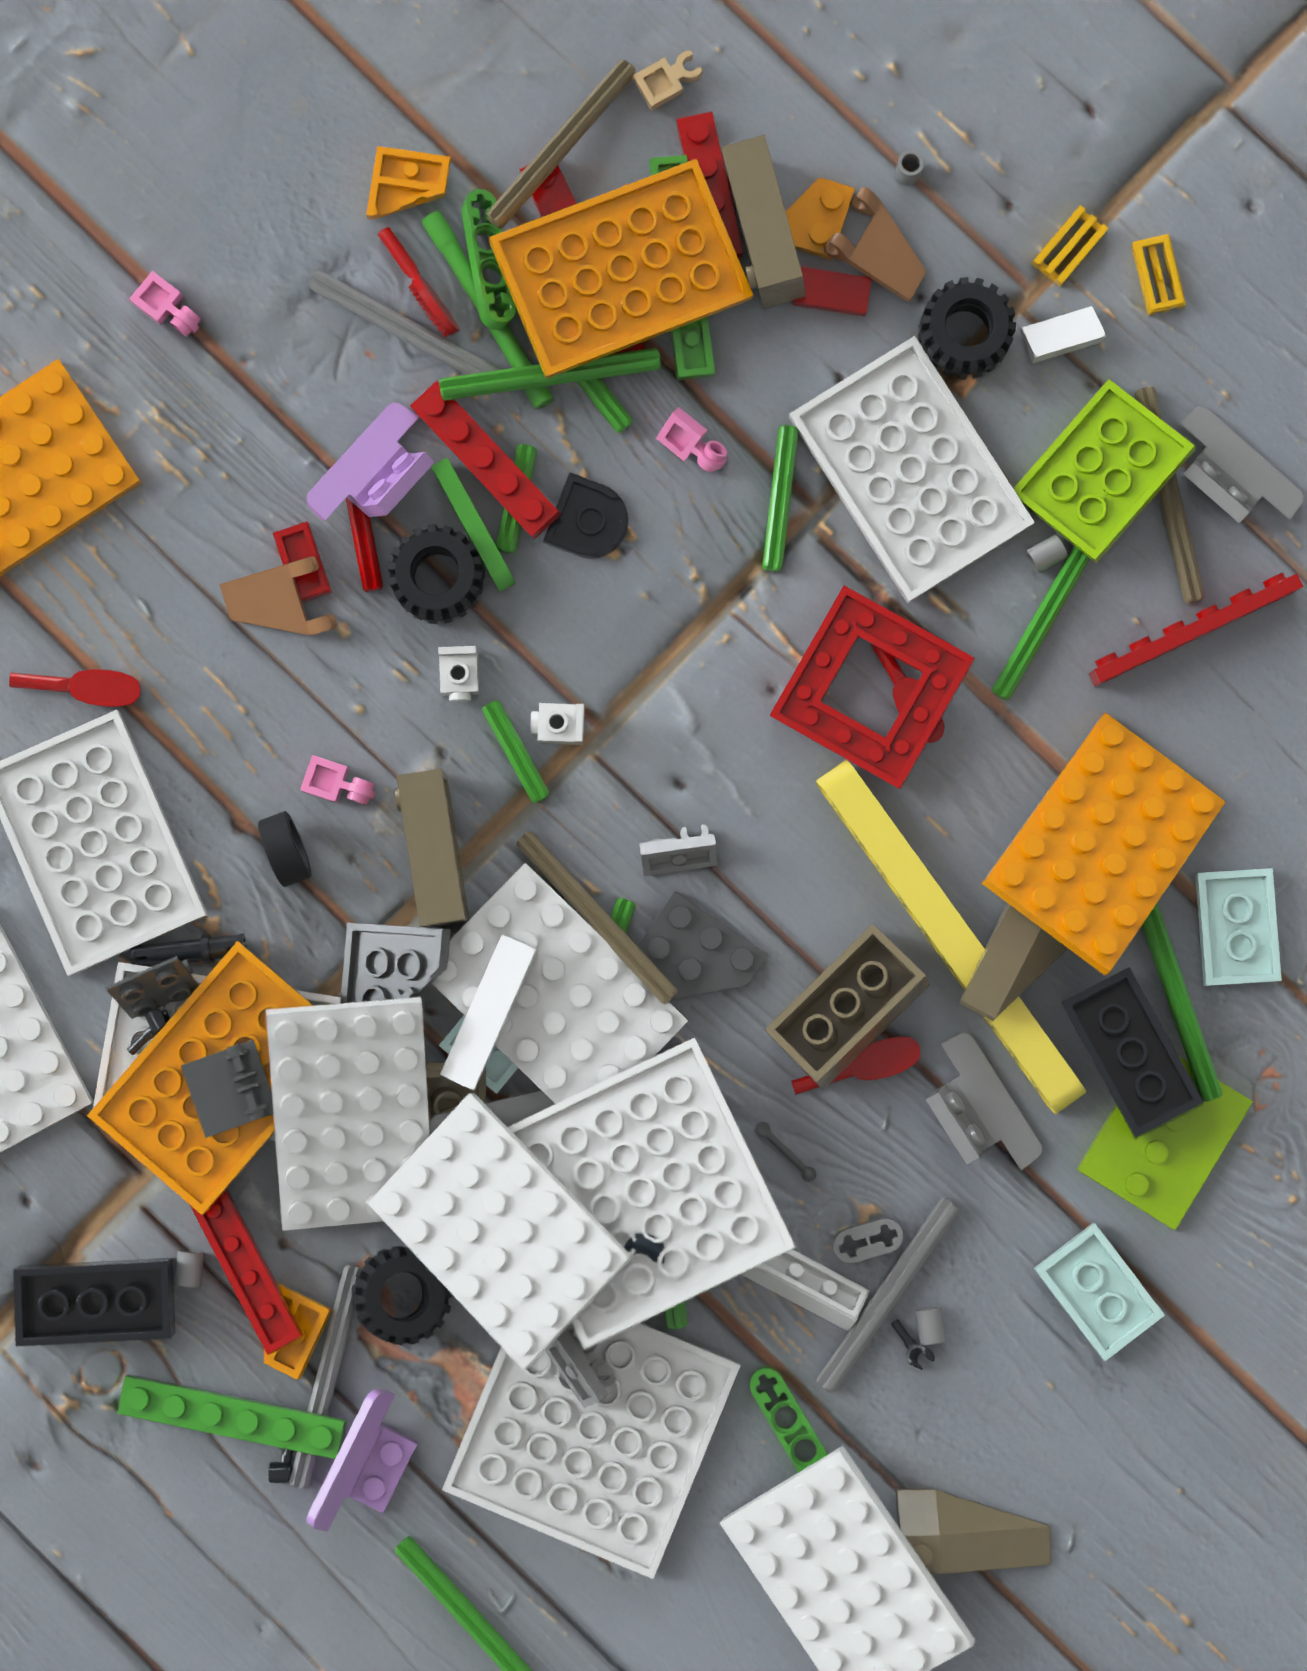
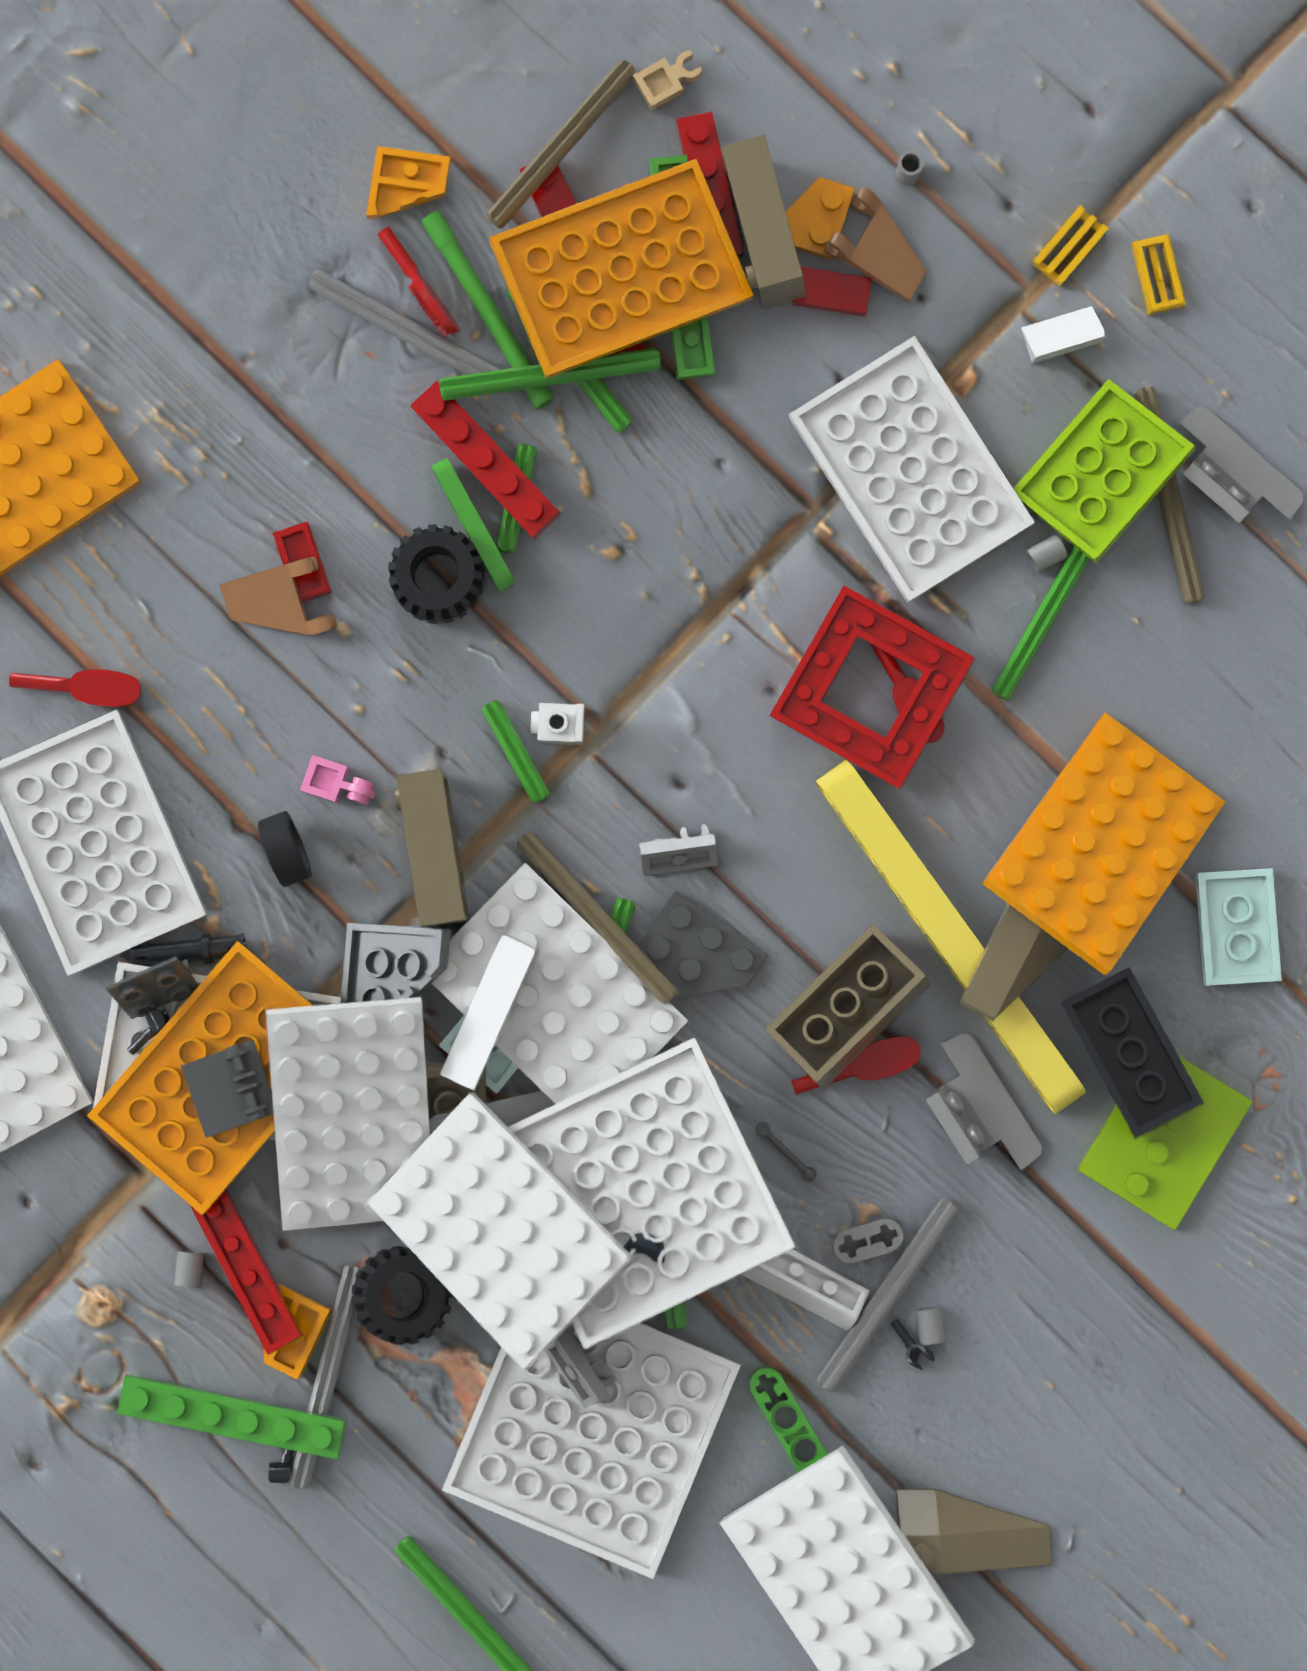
black brick [13,1258,176,1347] -> none
bright pink plate [129,271,201,337] -> none
lavender plate [307,403,435,520] -> none
lavender plate [307,1389,418,1532] -> none
red axle [346,498,383,592] -> none
white brick [438,646,480,702] -> none
bright green beam [461,189,516,330] -> none
black tile [543,472,628,559] -> none
bright pink plate [656,407,727,472] -> none
bright green axle [762,425,798,572] -> none
black tyre [918,277,1016,380] -> none
light aqua plate [1033,1223,1165,1361] -> none
red plate [1089,572,1304,687] -> none
bright green axle [1142,903,1222,1102] -> none

